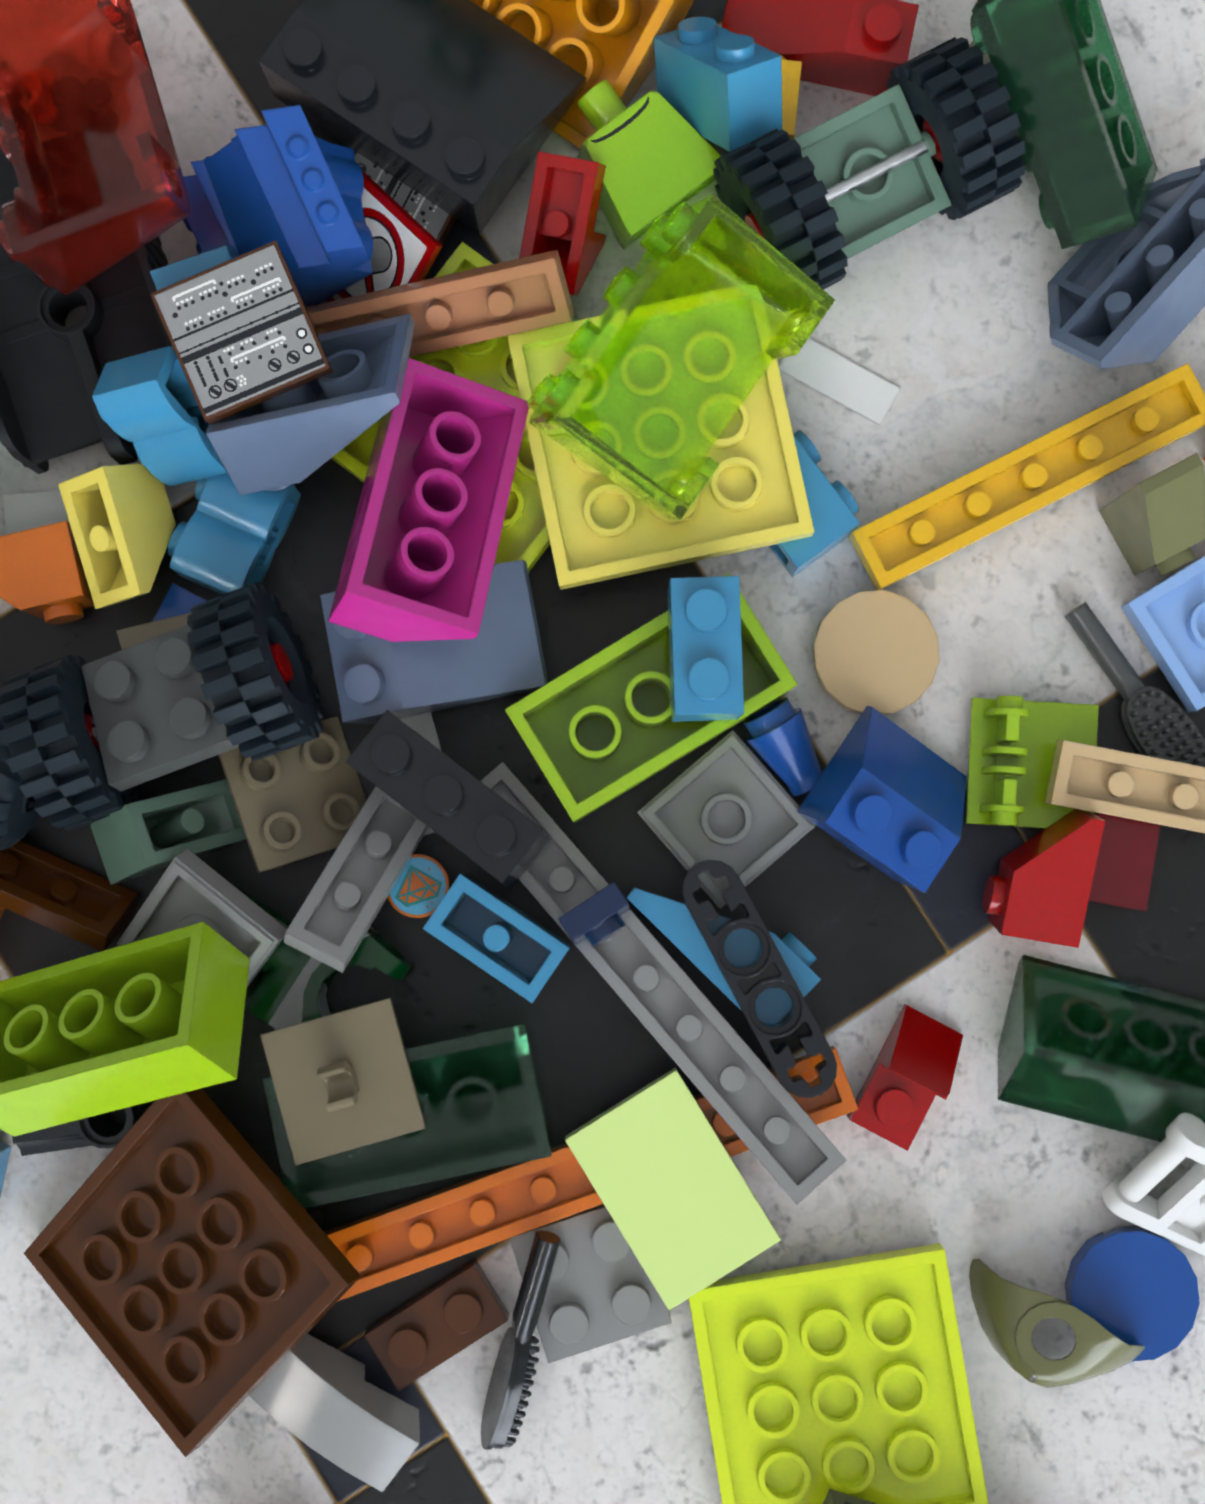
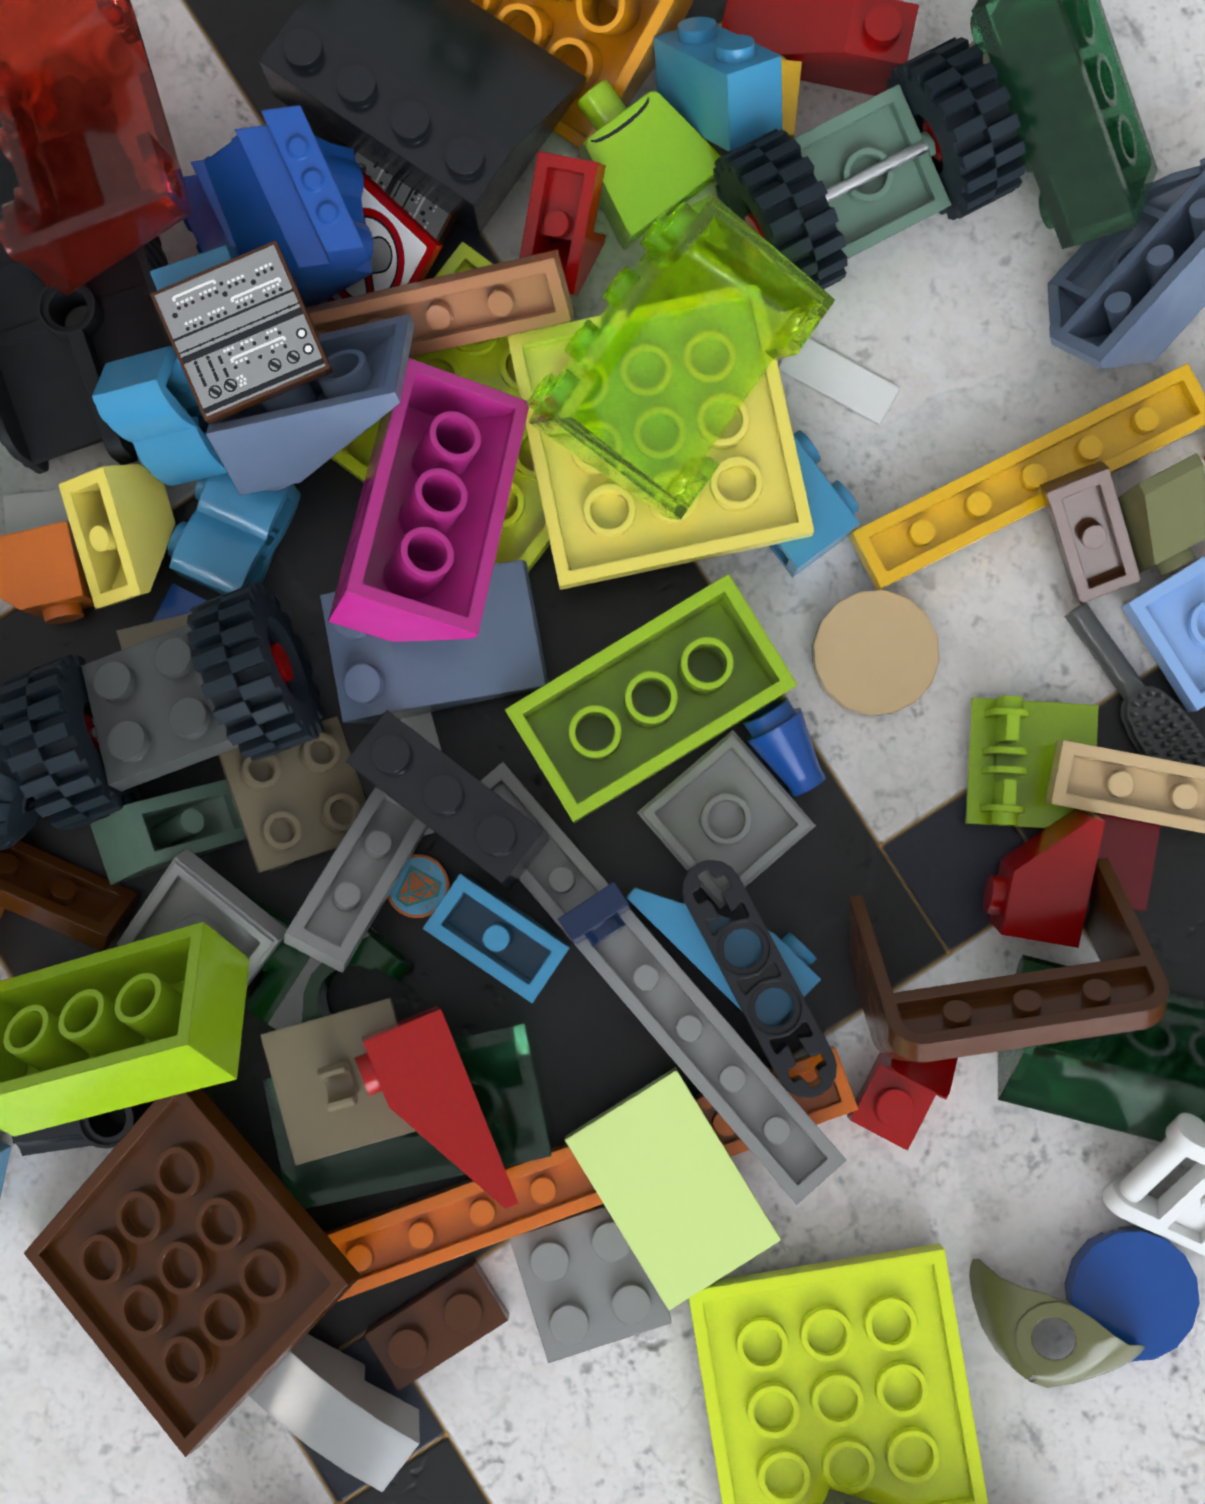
black piece [481,1230,560,1450] -> none
dark azure brick [667,576,744,722] -> none
blue slope [797,706,967,893] -> none
none -> red slope [354,1006,519,1209]
none -> reddish brown windscreen [849,858,1169,1062]
none -> plate [1040,461,1141,604]

